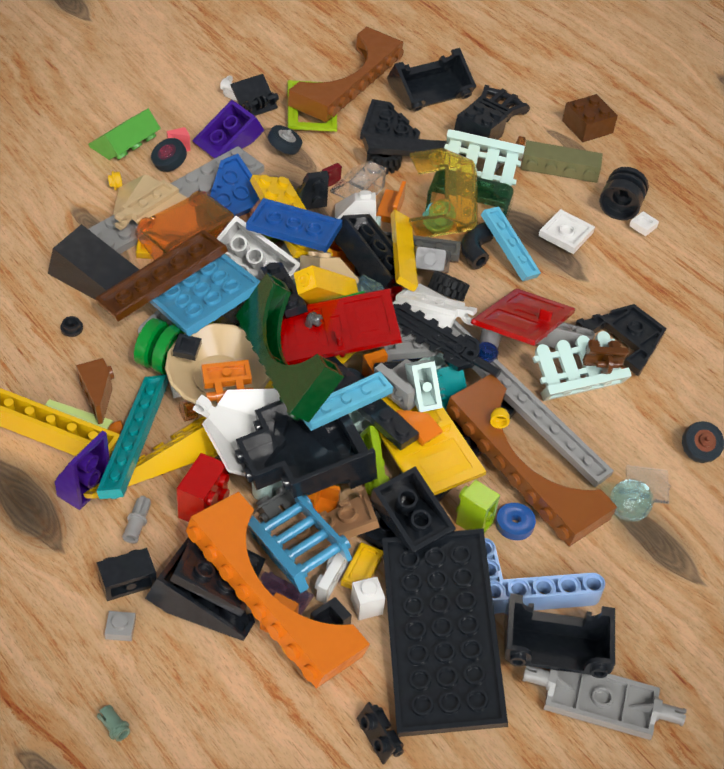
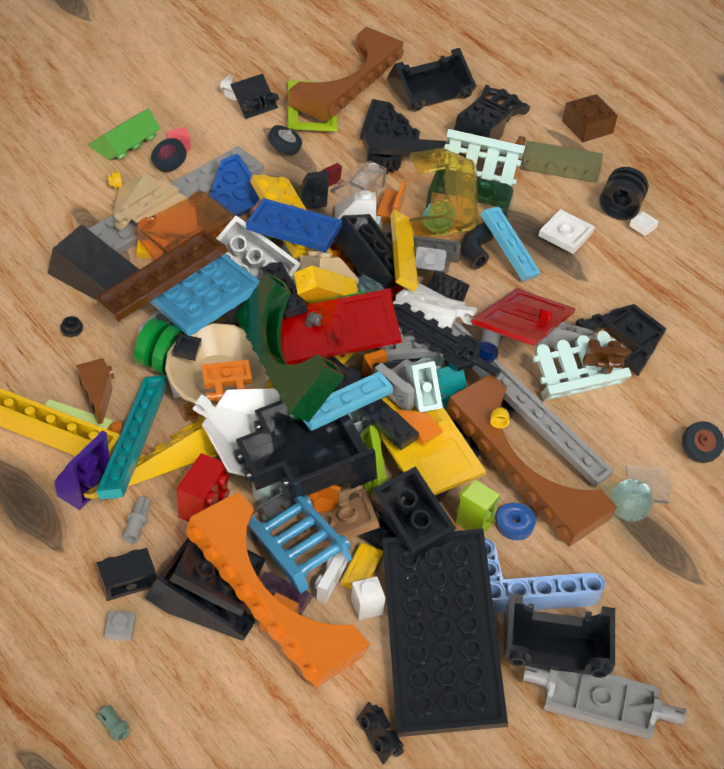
dark purple slope [192,99,264,159] -> none
black panel [310,597,352,625] -> none

